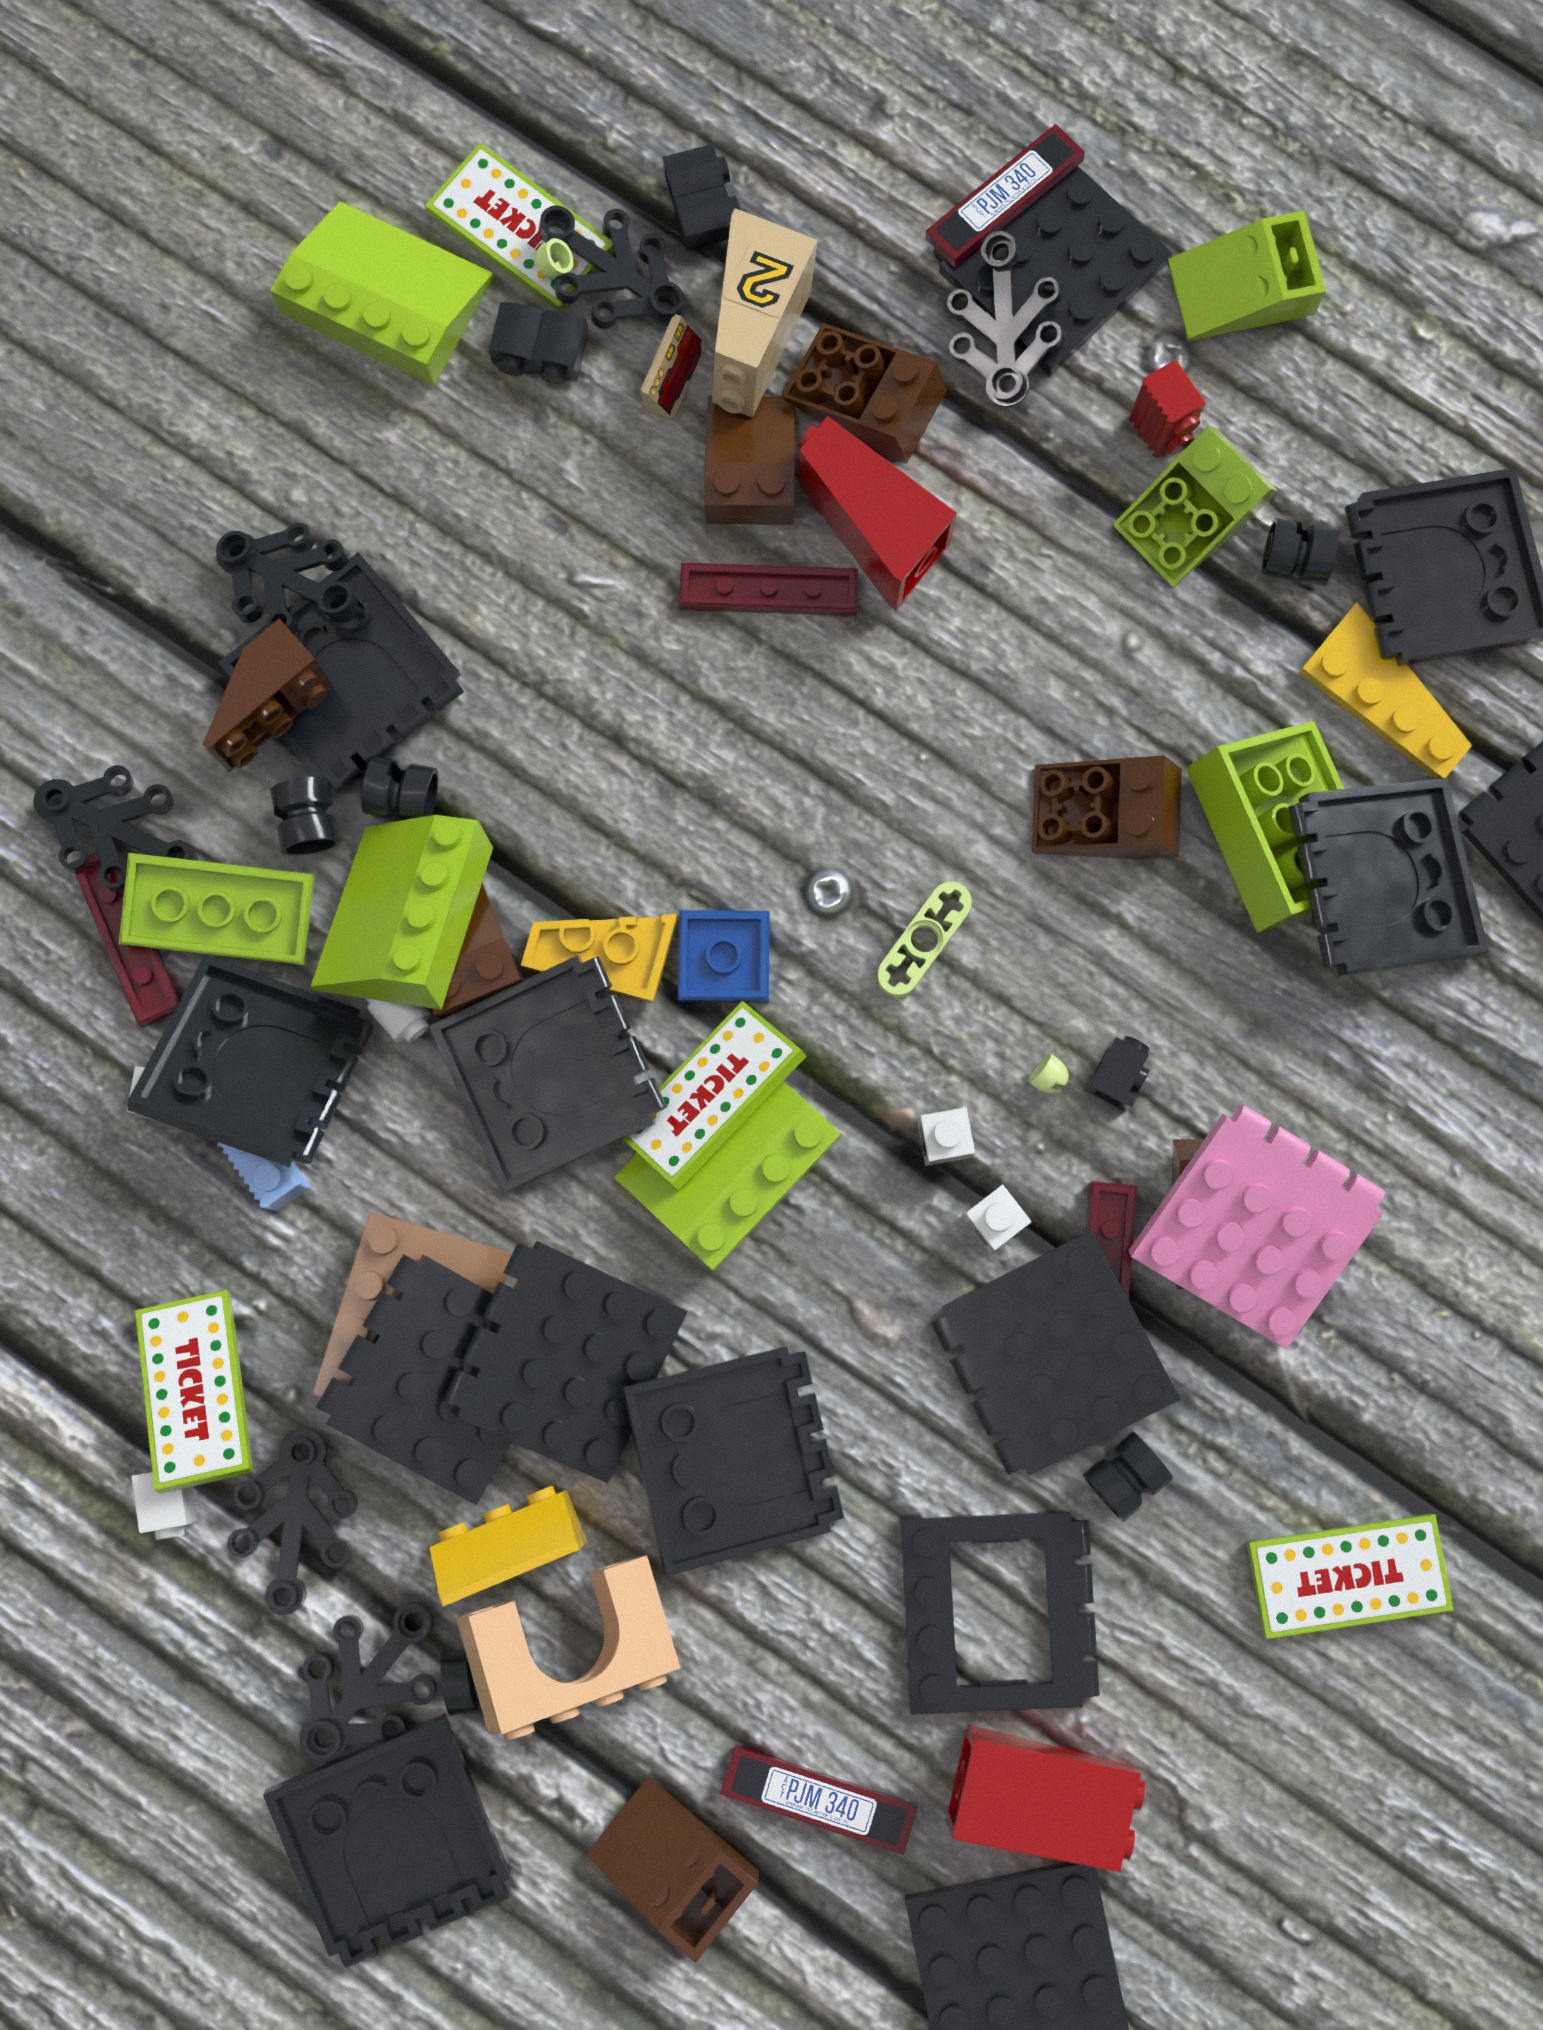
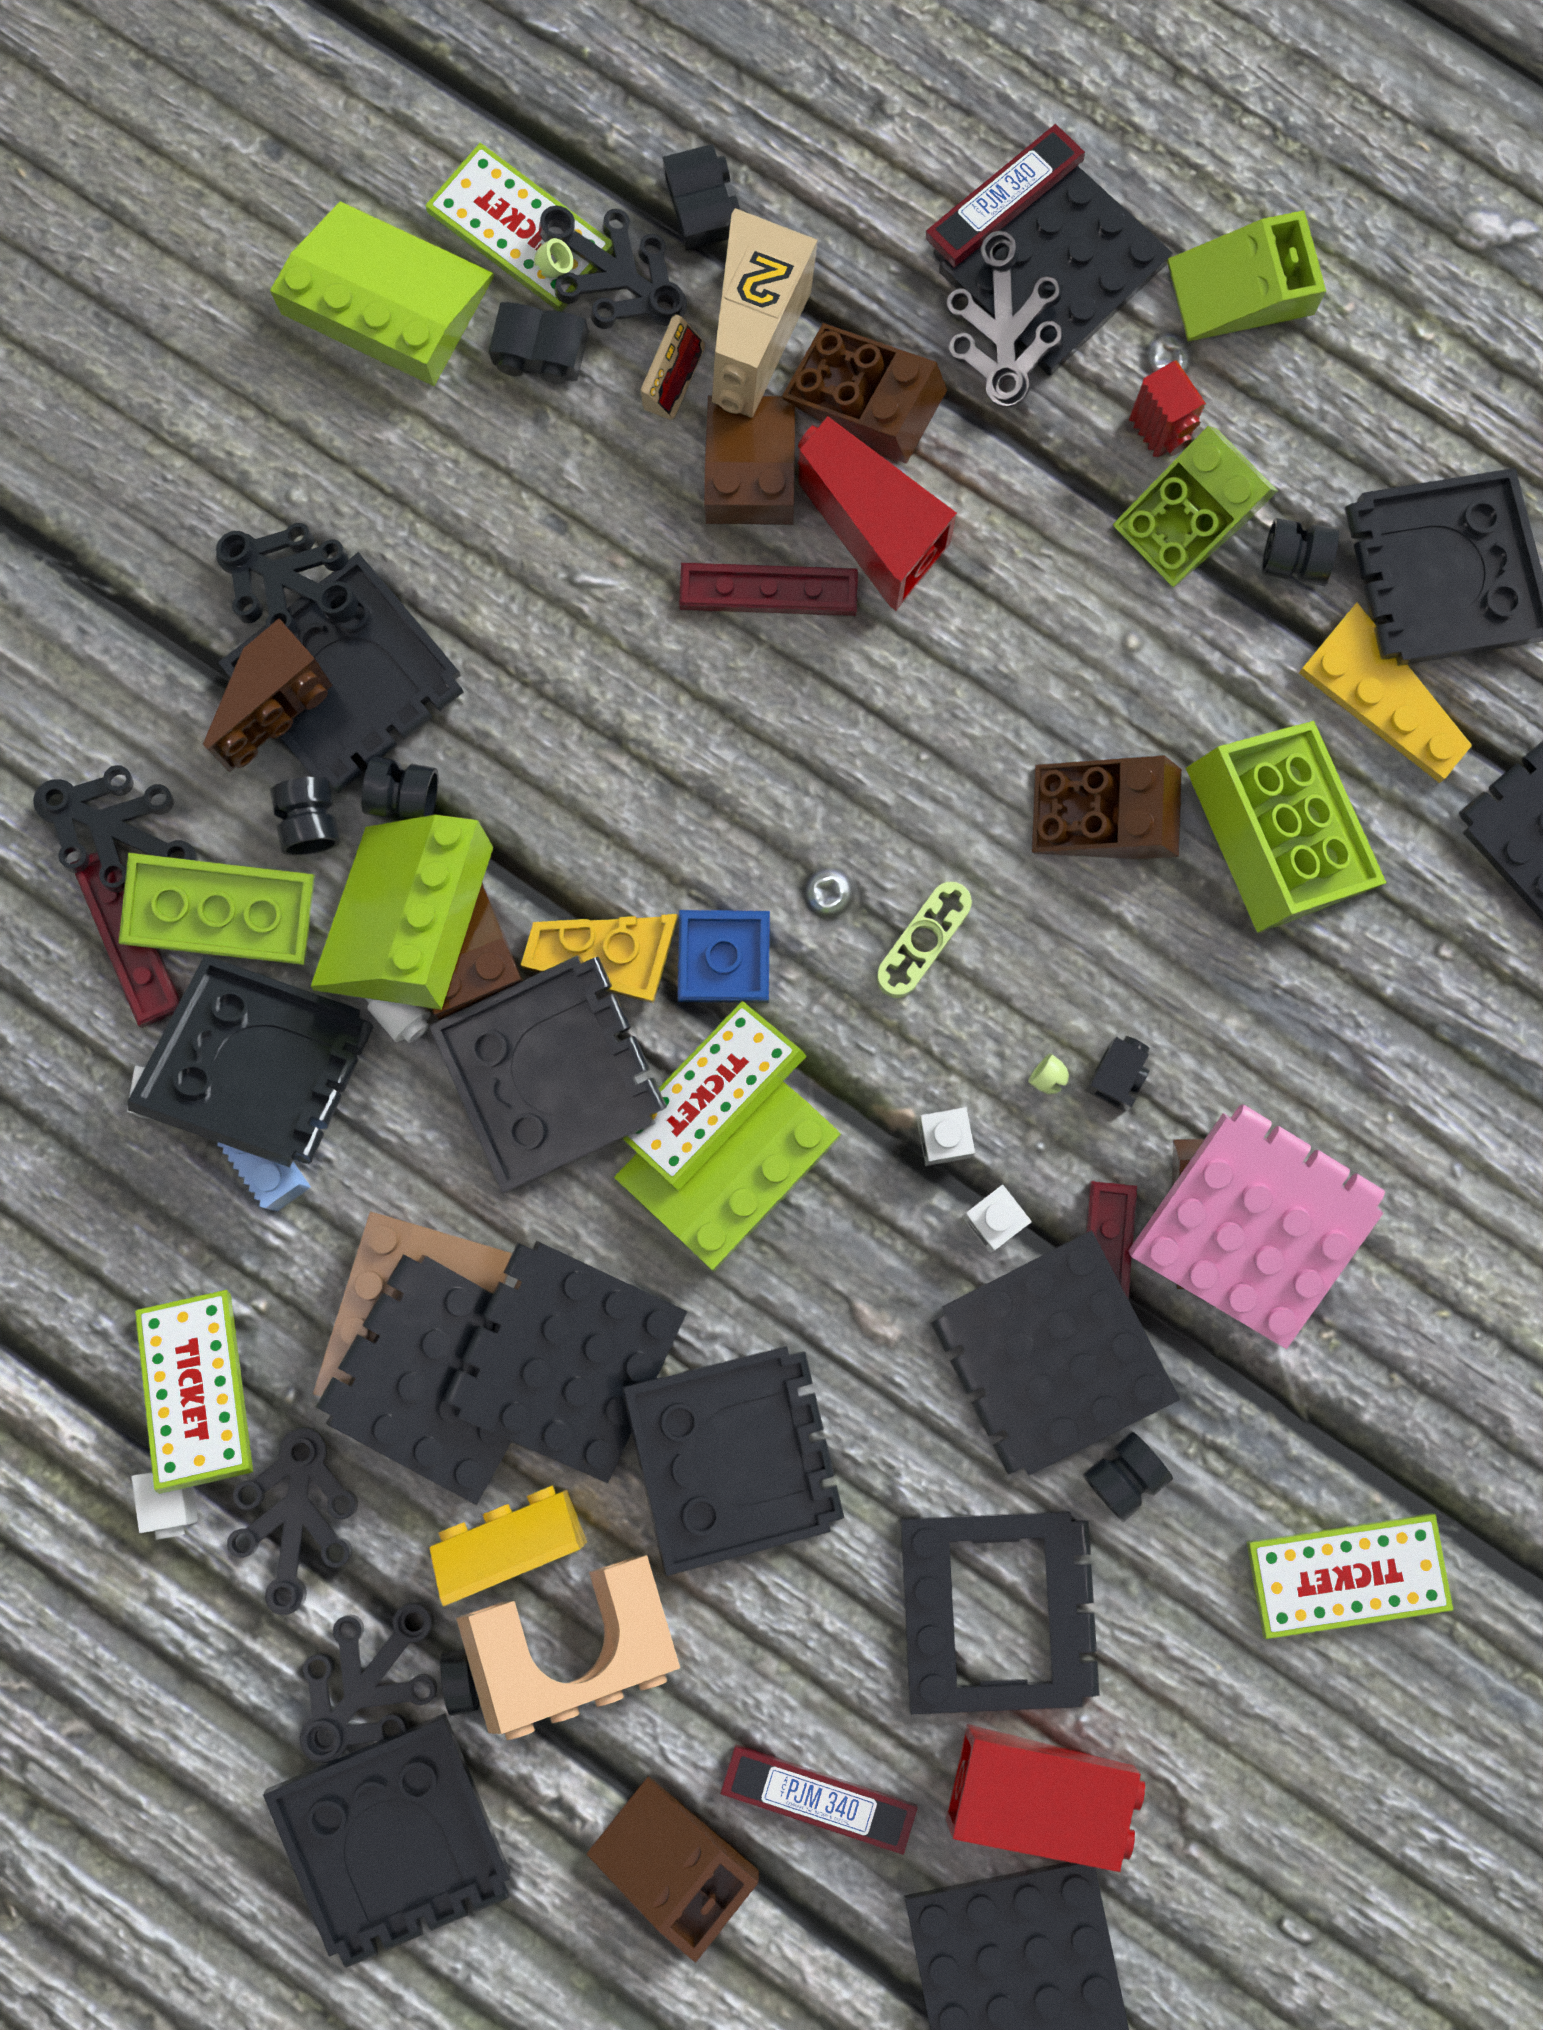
black hinge [1288,778,1489,976] -> none

